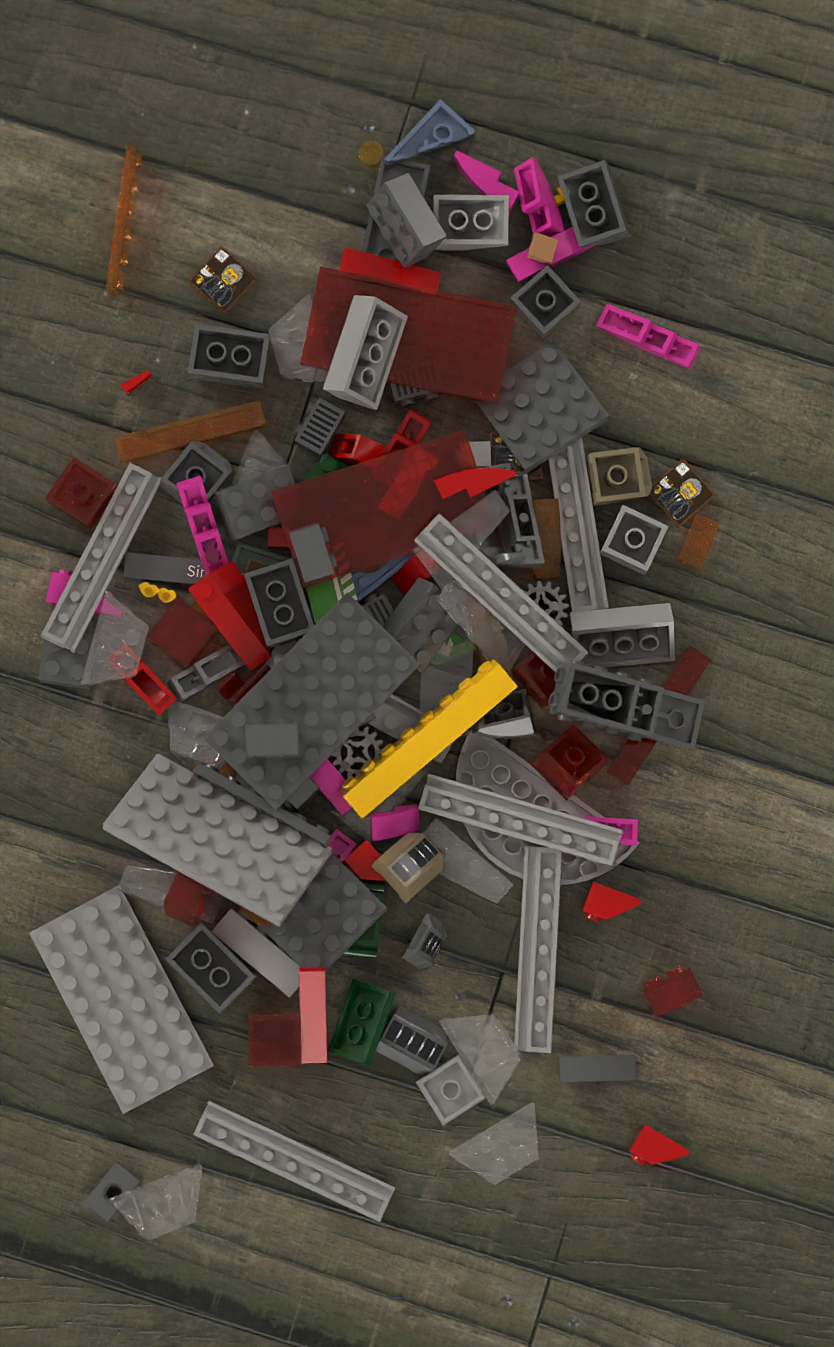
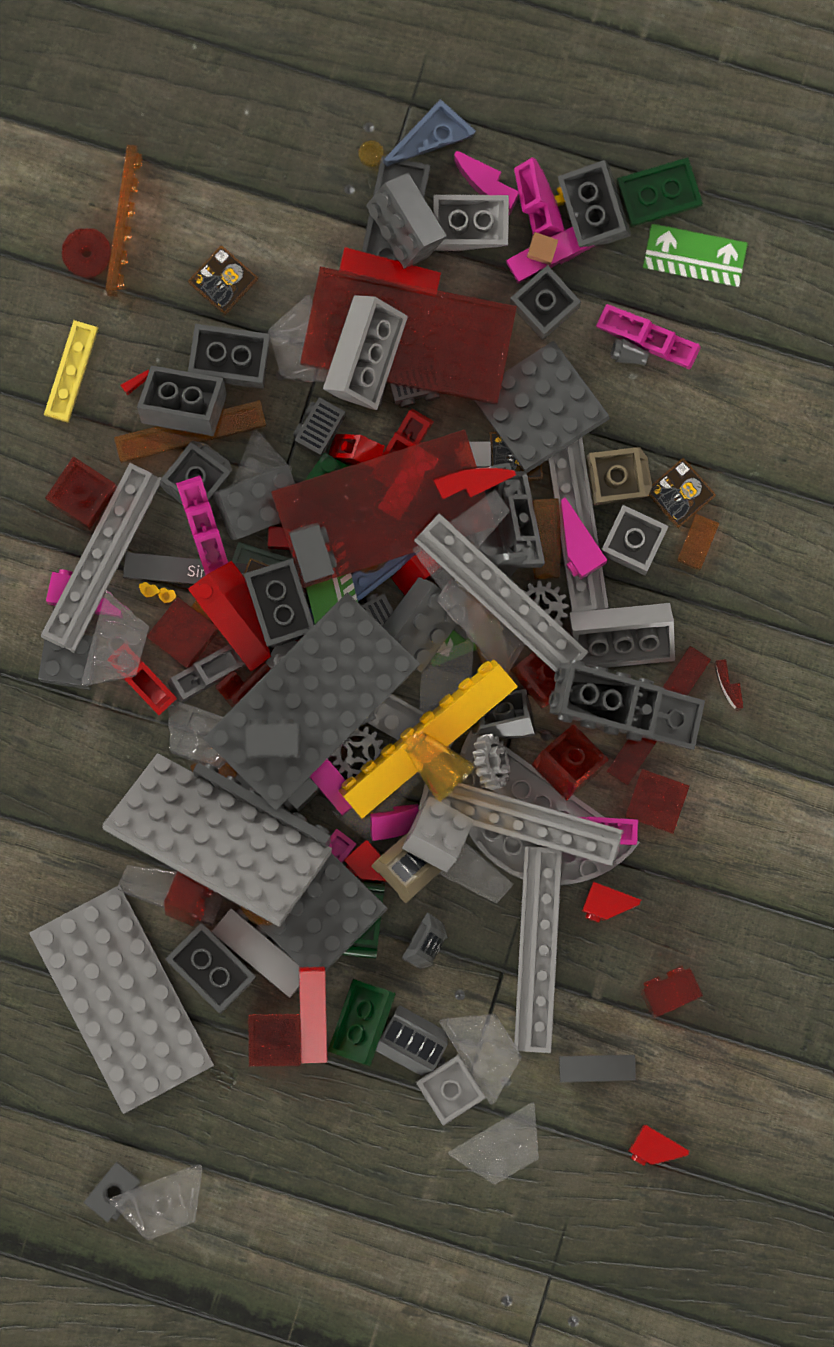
light grey plate [193,1101,395,1222] -> none
none -> light yellow tile [44,320,98,423]
none -> clear red plate [62,228,112,278]
none -> dark grey brick [137,365,227,436]
none -> light grey brick [402,796,474,873]
none -> clear yellow cone [405,731,475,802]
none -> light grey gear [473,733,511,790]
none -> dark pink slope [560,497,607,580]
none -> dark grey cone [610,338,649,365]
none -> dark green plate [617,157,703,227]
none -> clear red plate [625,769,690,834]
none -> bright green sticker [643,224,747,287]
none -> clear red slope [714,659,744,711]

